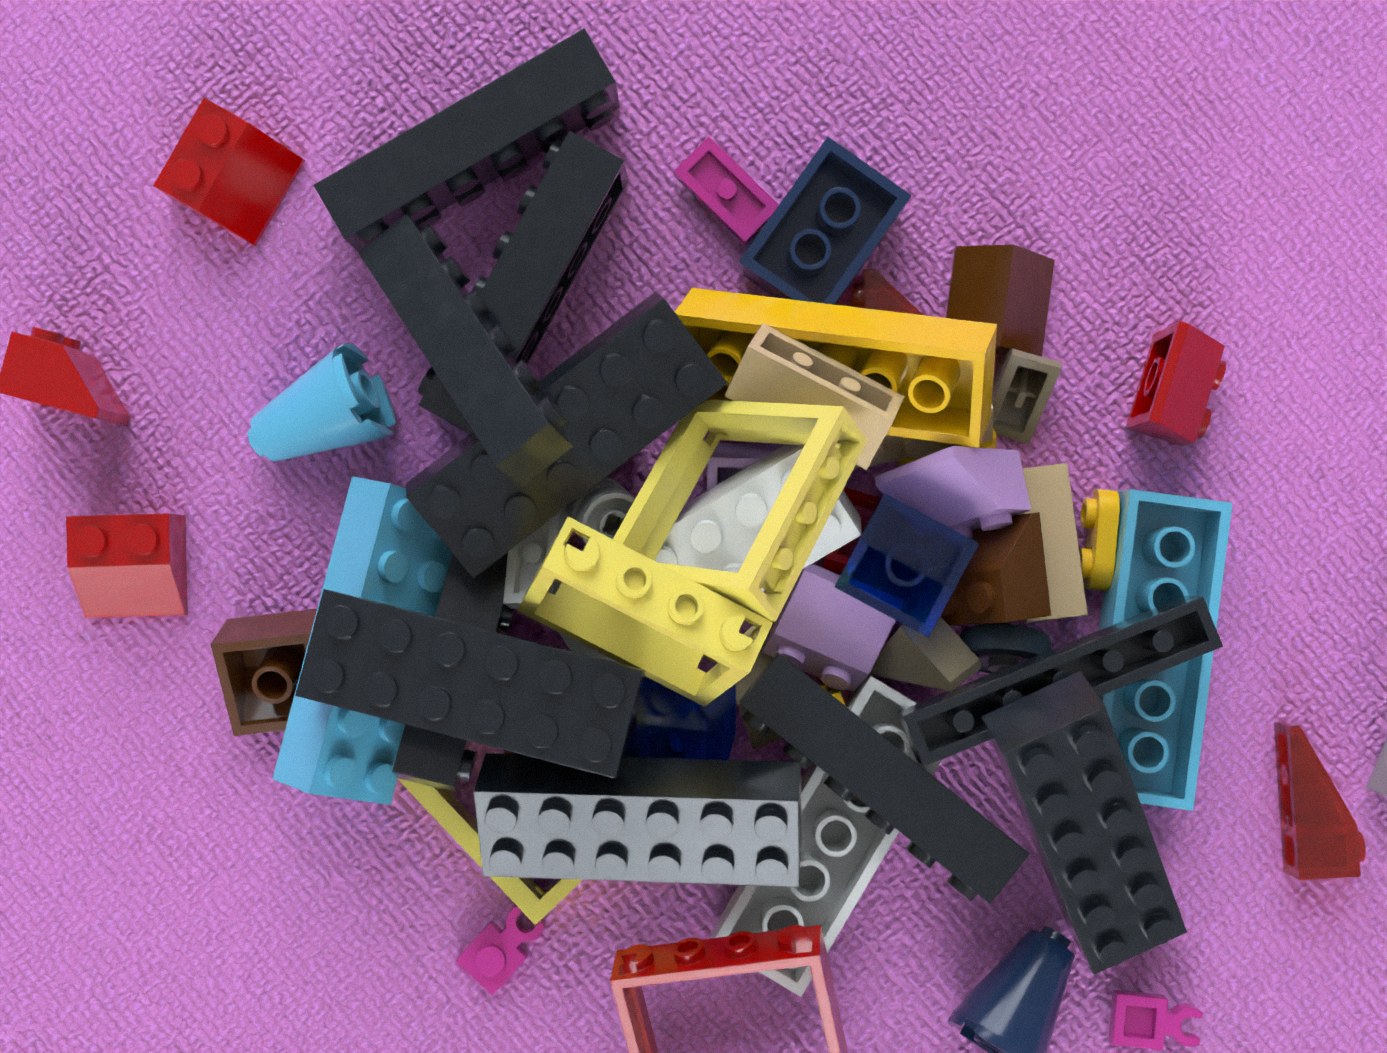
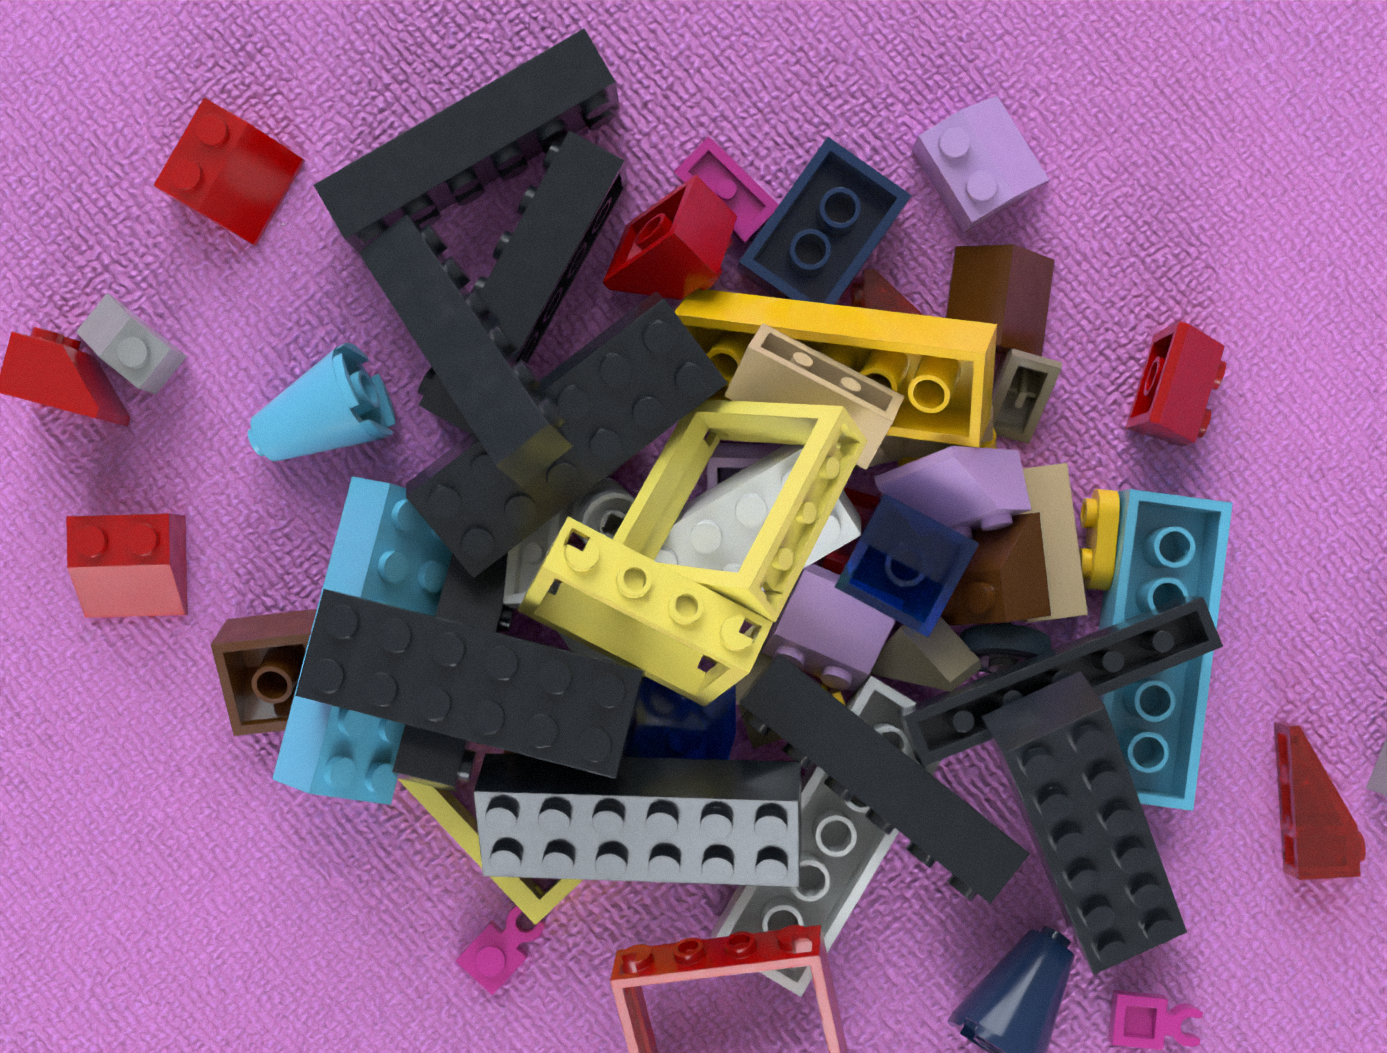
none -> light grey slope [76,293,187,394]
none -> red slope [603,174,737,300]
none -> lavender slope [911,96,1049,233]

